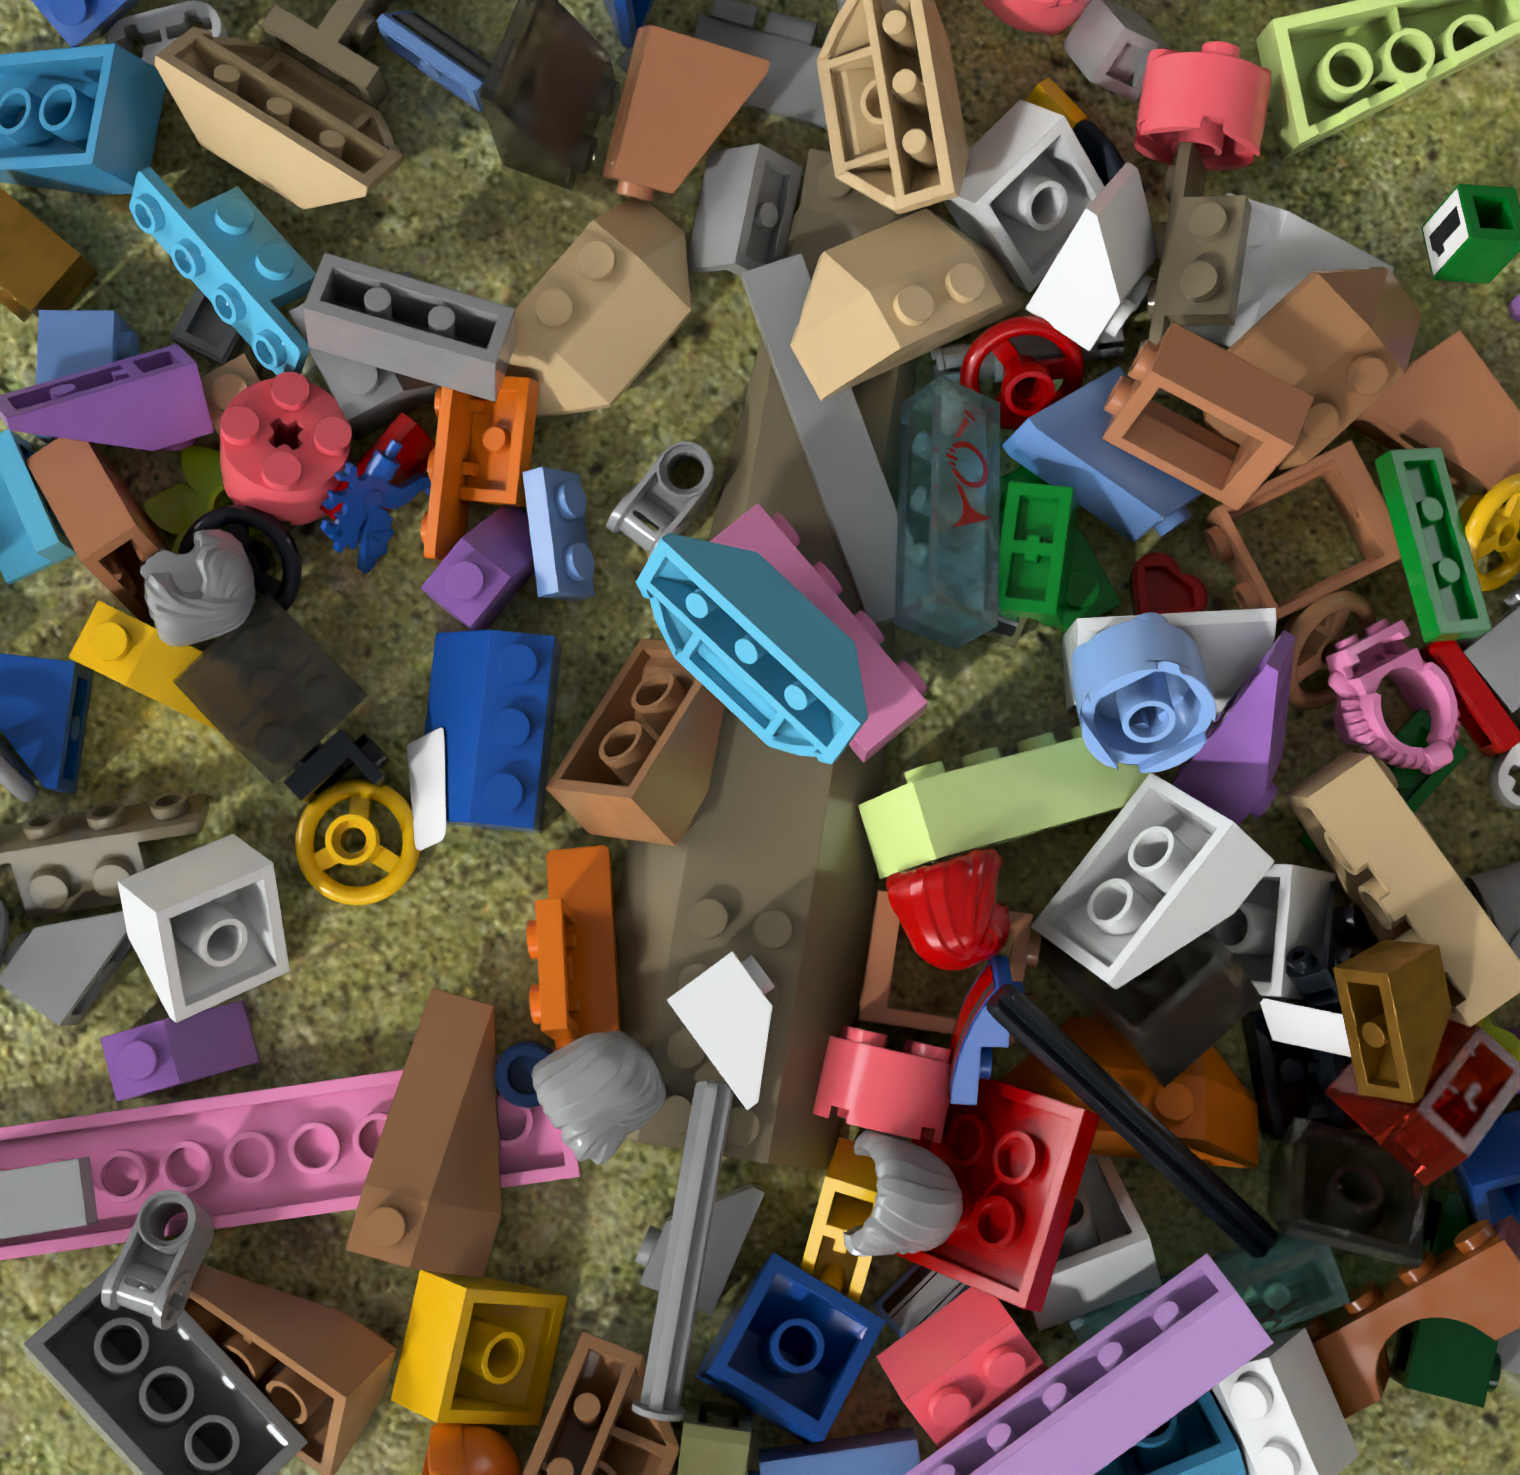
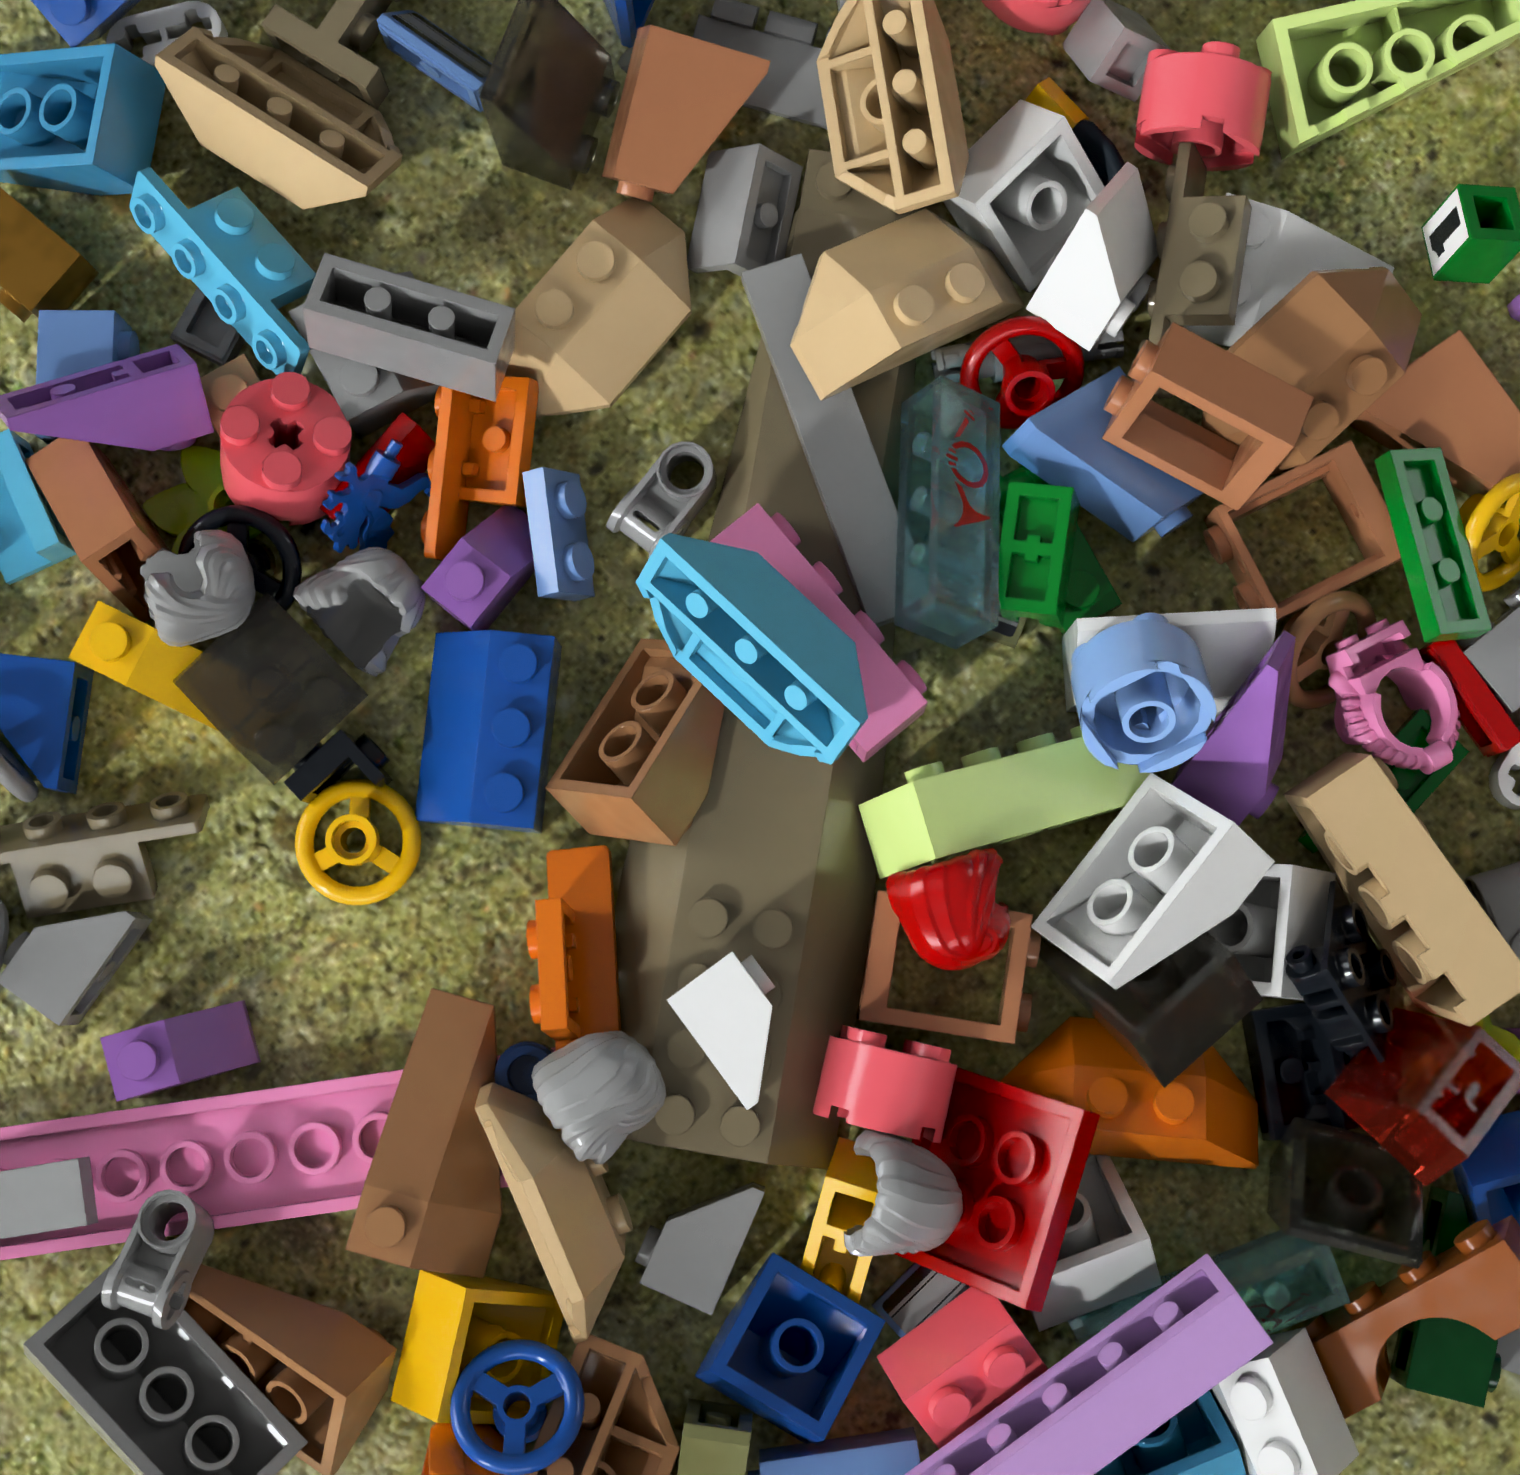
white slope [117,834,290,1023] -> none
white sticker [407,728,447,850] -> none
light grey axle [632,1080,734,1422] -> none
slope [949,955,1024,1105] -> none
black axle [986,983,1278,1259] -> none
red tile [1129,552,1208,615] -> none
white sticker [1258,997,1351,1057] -> none
pearl gold slope [1333,940,1452,1103] -> none
none -> light grey hair [293,547,426,677]
none -> blue piece [450,1339,585,1475]
none -> tan wedge [475,1082,633,1344]

